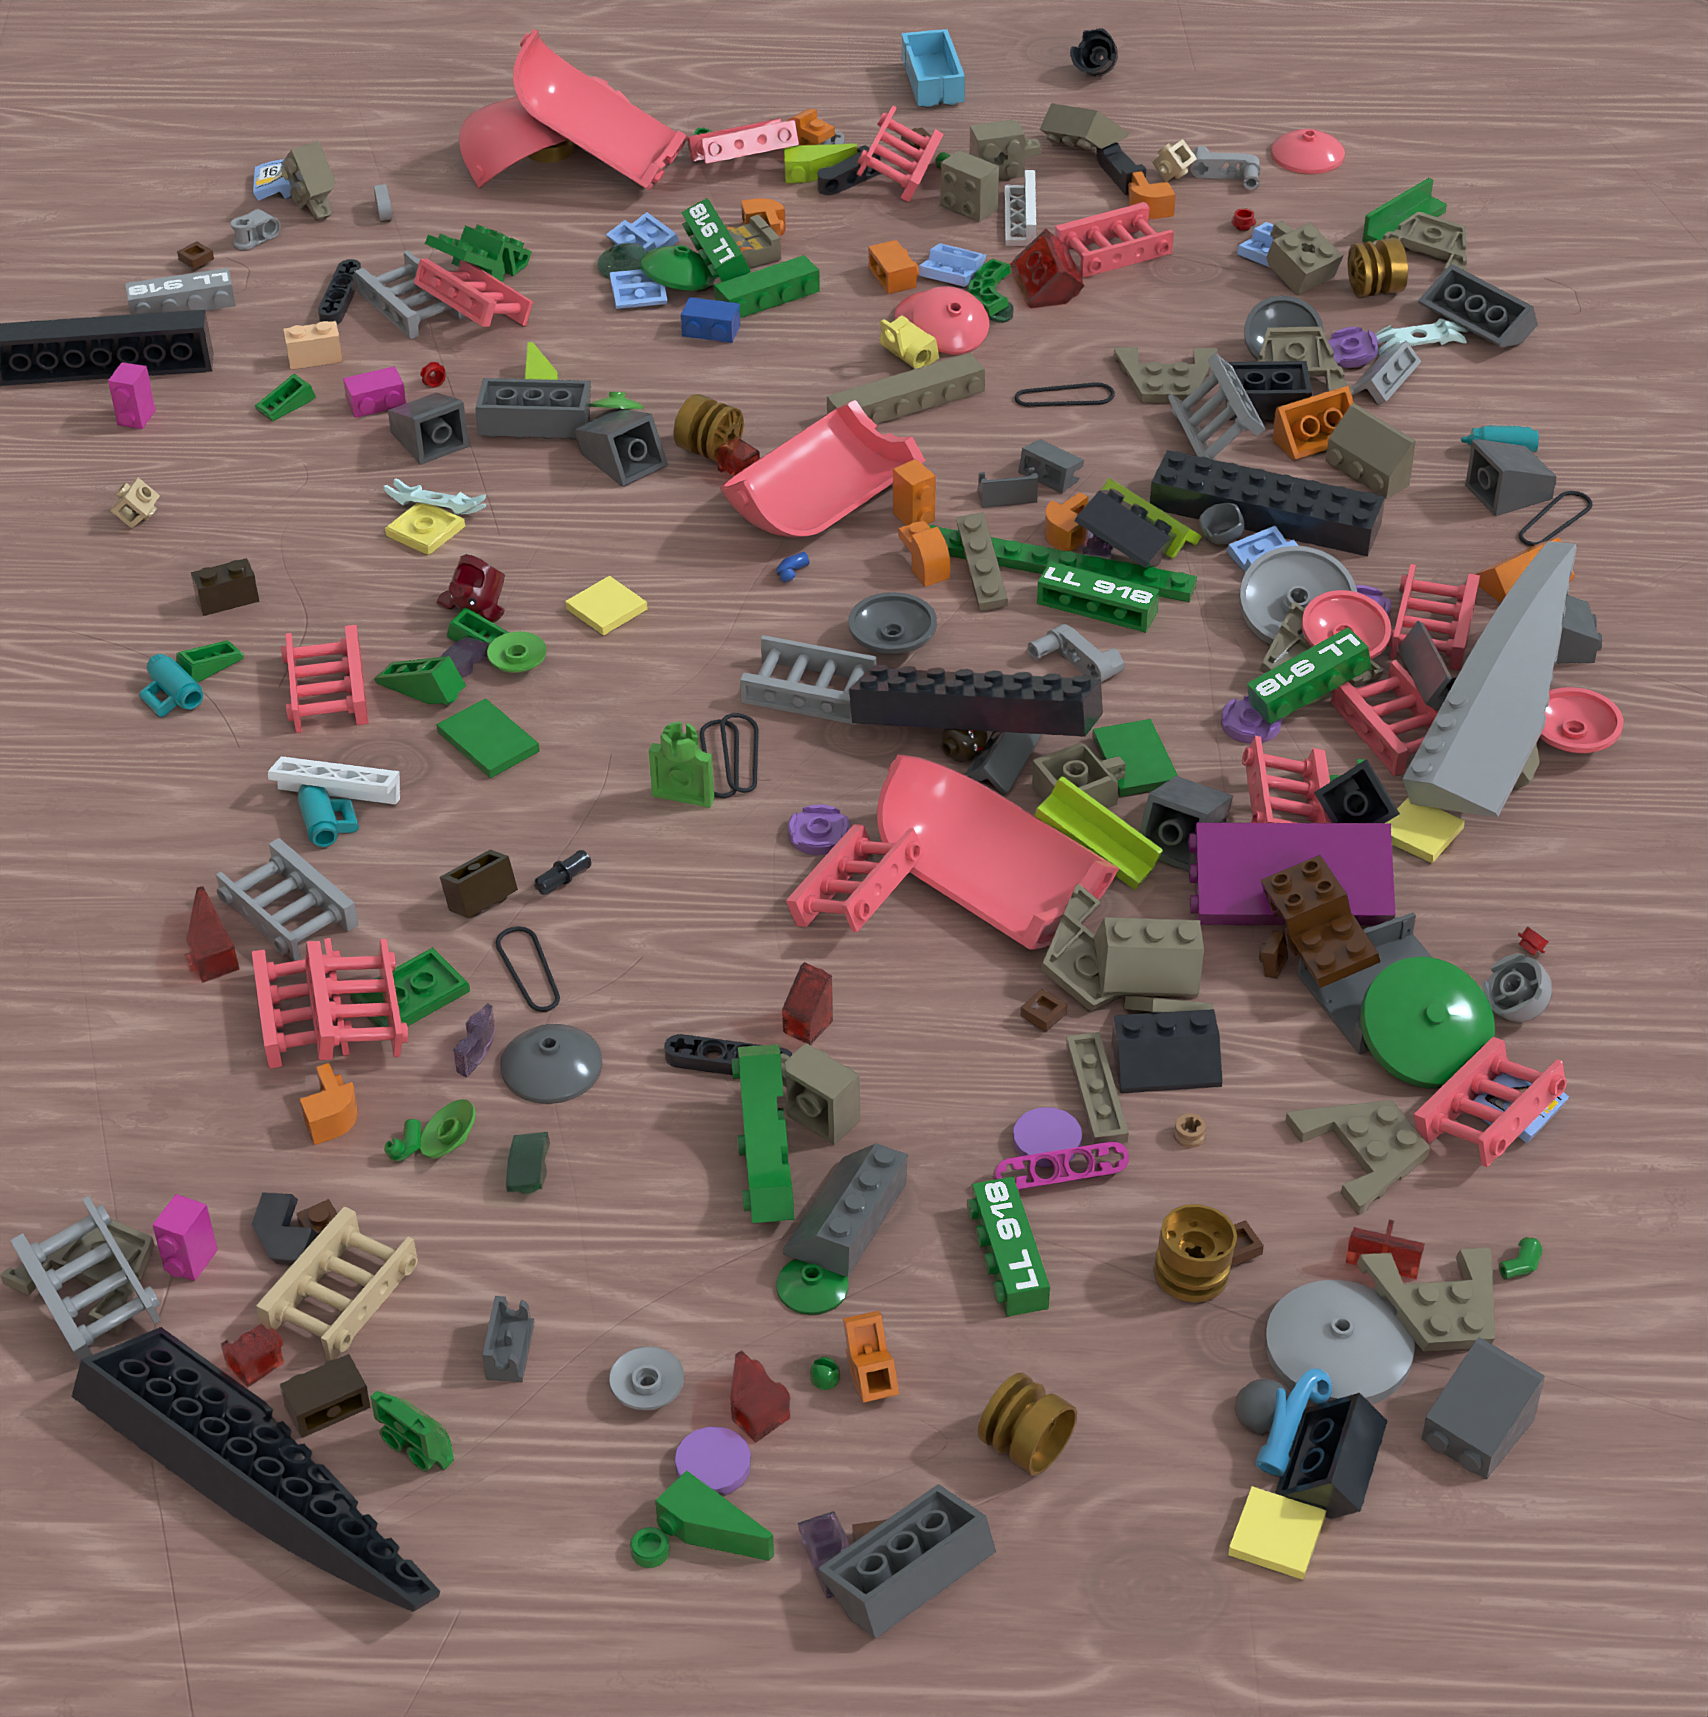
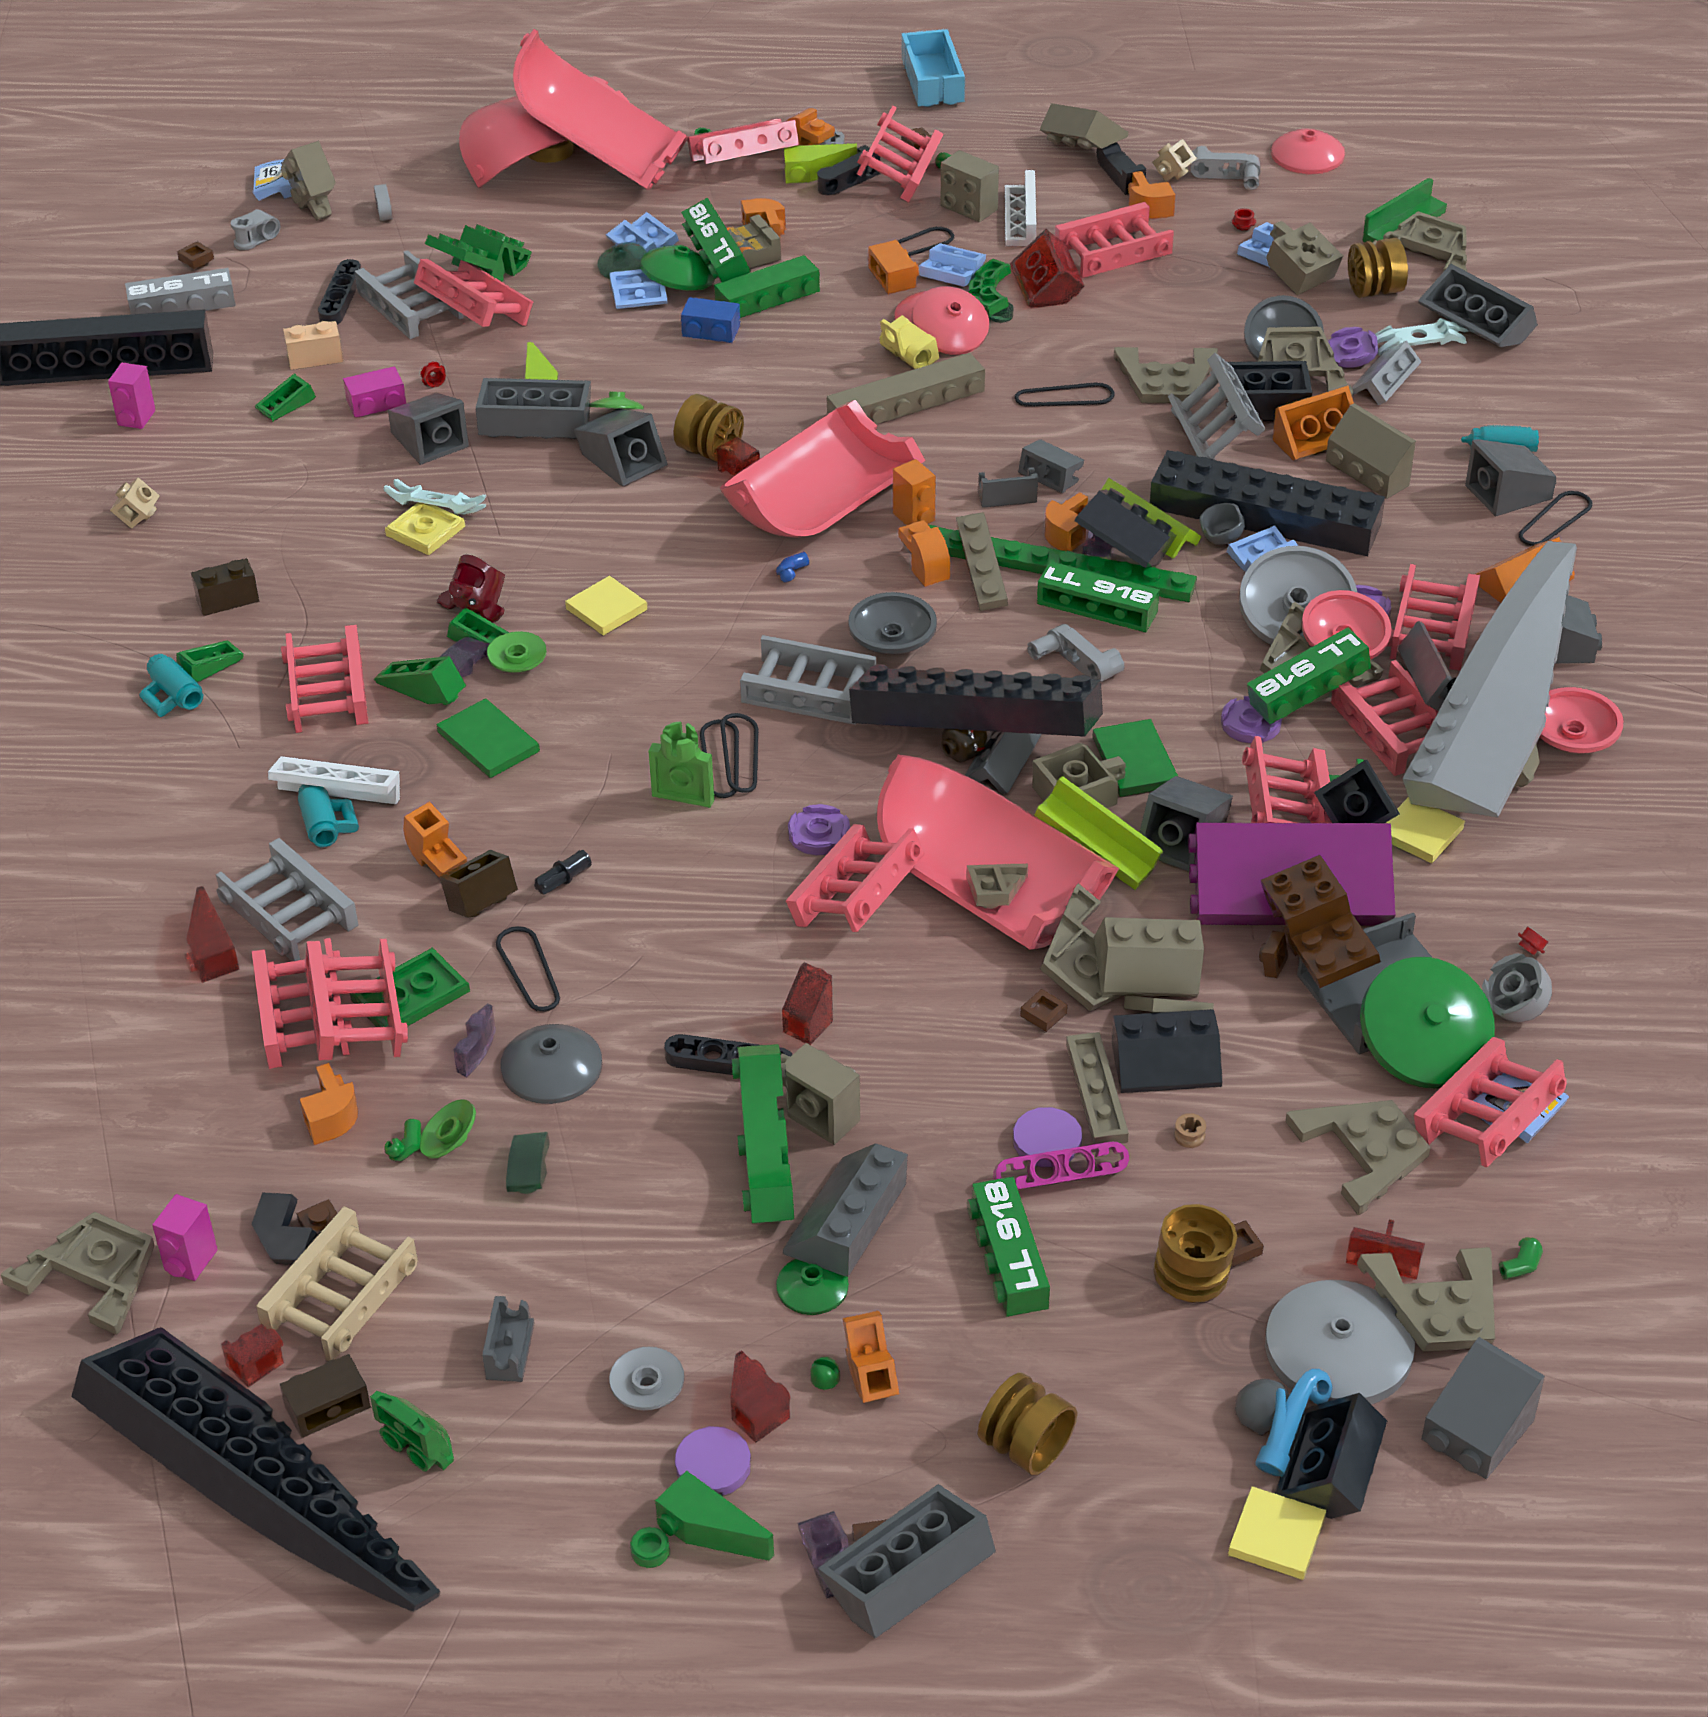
light grey fence [10,1196,161,1362] -> none
dark tan hinge [969,120,1041,180] -> none
black helmet [1070,28,1118,77] -> none
none -> orange brick [403,801,467,878]
none -> black piece [897,226,954,256]
none -> dark tan wing [966,863,1028,909]

